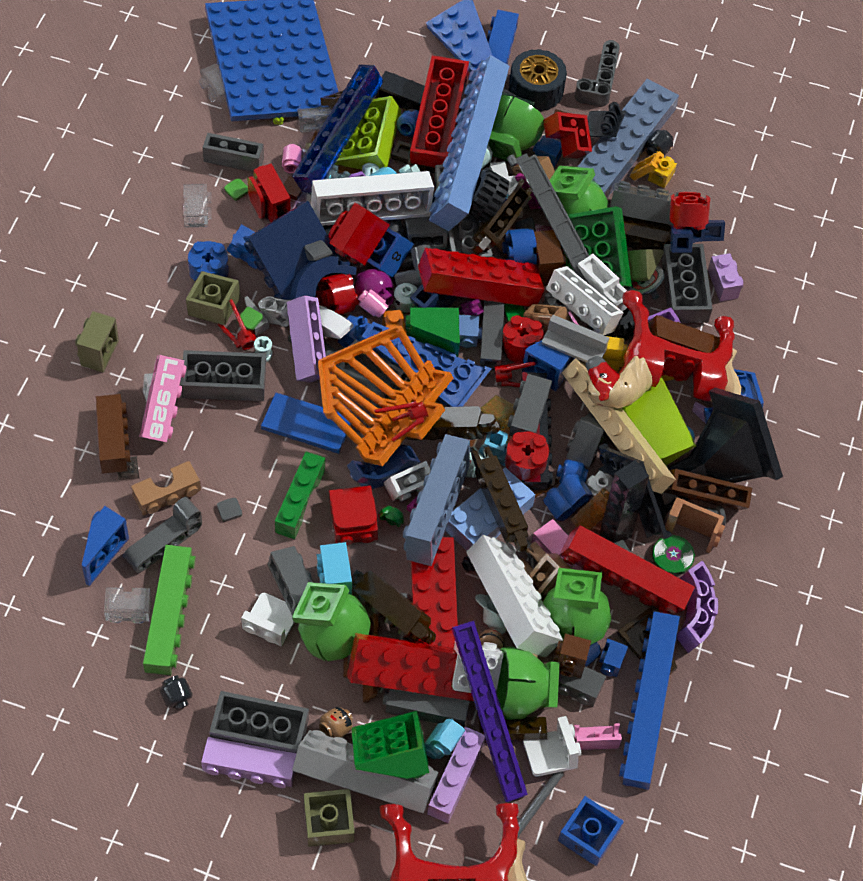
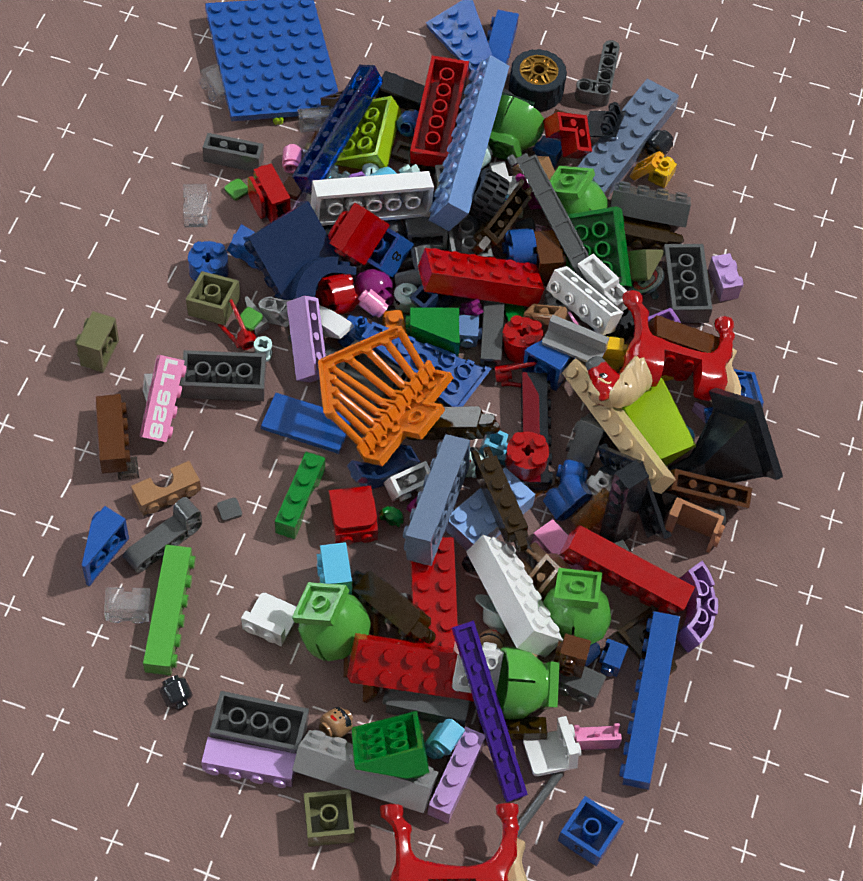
dark grey brick [267,546,313,616] -> none
dark grey slope [304,240,332,261] -> none
red plant [374,401,429,442] -> none
clear yellow brick [480,395,516,432] -> none
dark grey brick [507,374,552,436] -> none
green tile [652,535,695,576] -> none
red brick [669,192,711,230] -> none
dark blue arch [670,220,725,253] -> none

